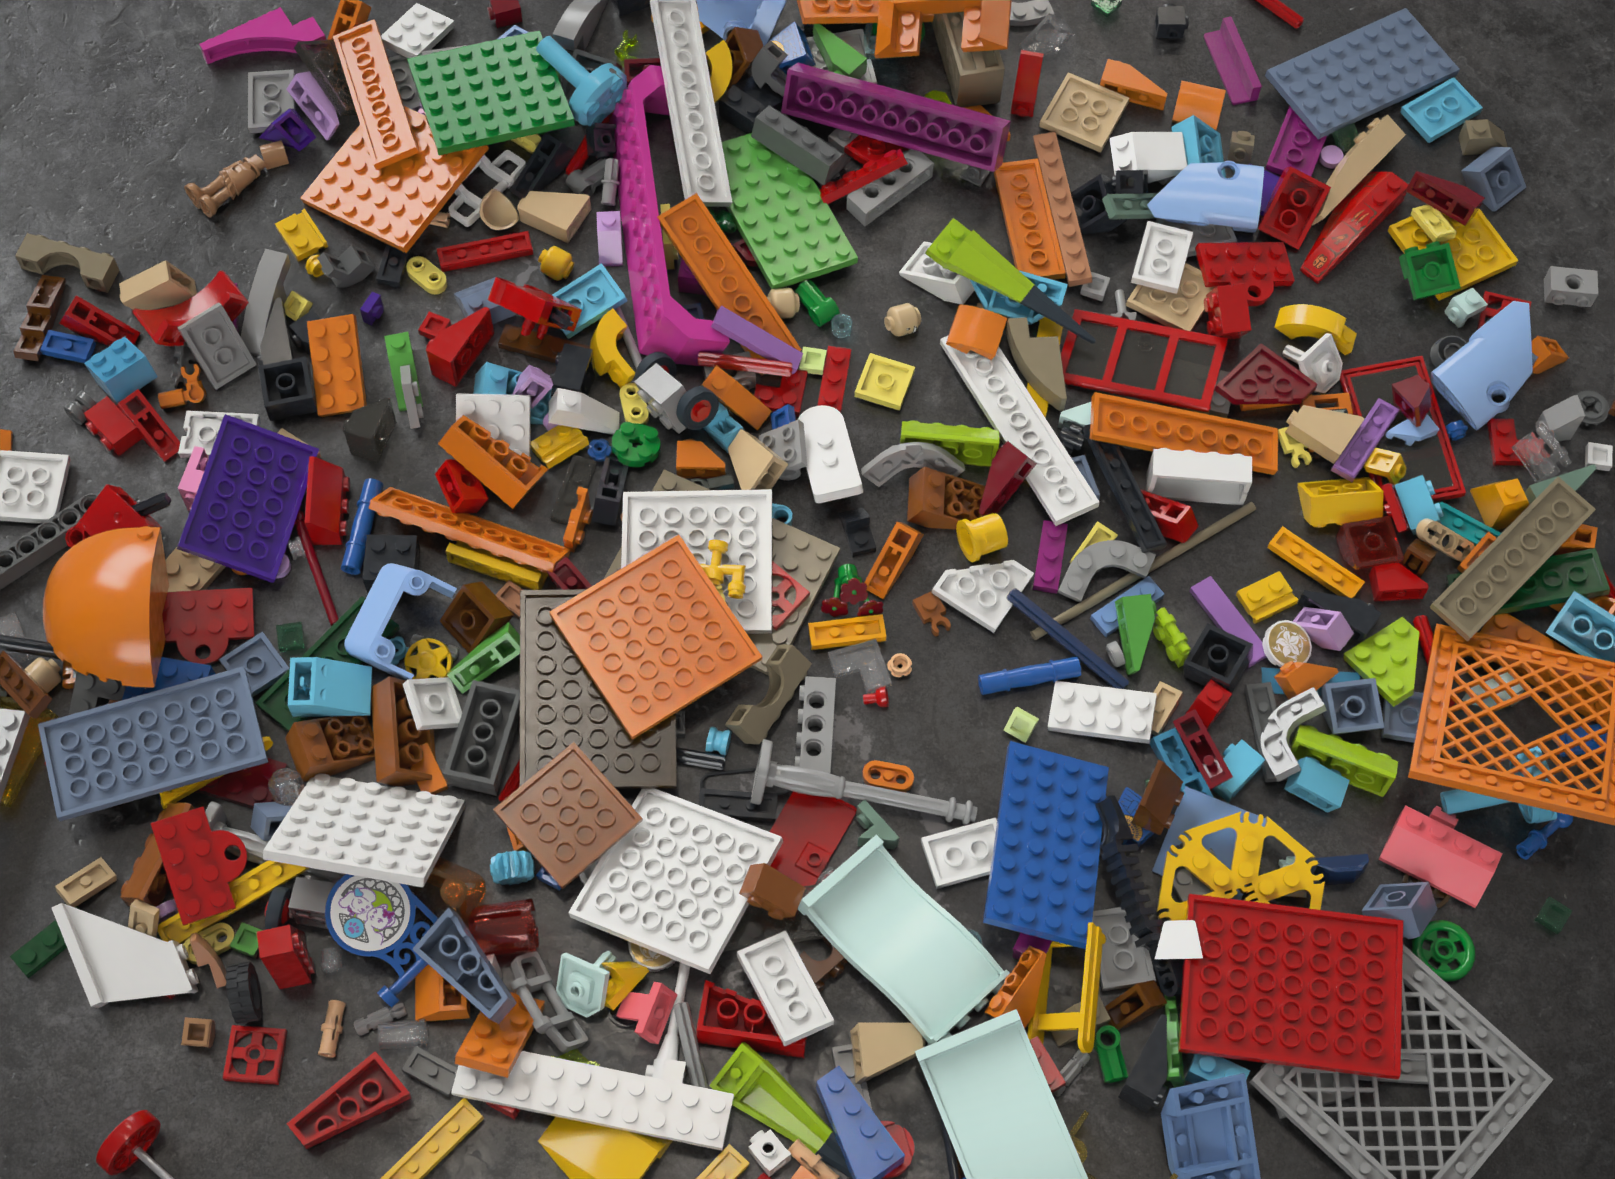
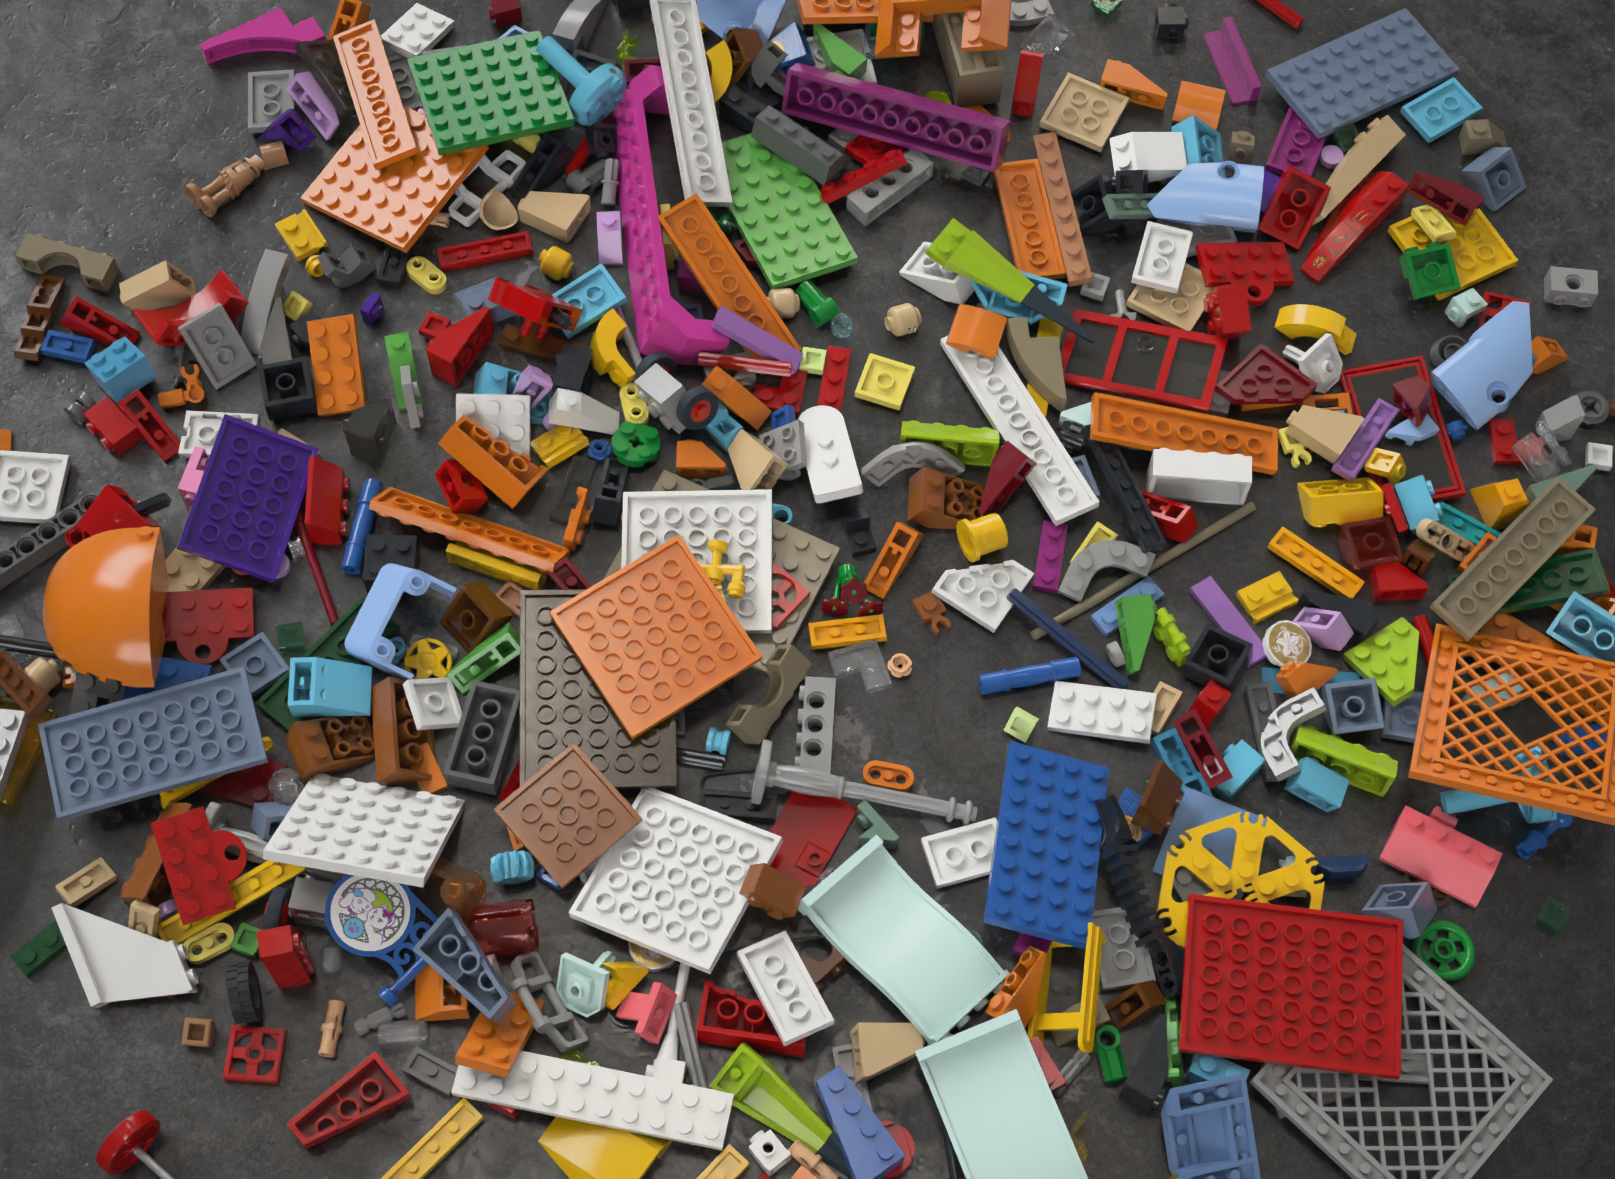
nougat slope [190,932,226,988] -> none
red piece [863,687,889,707] -> none
white sticker [1155,920,1203,959] -> none

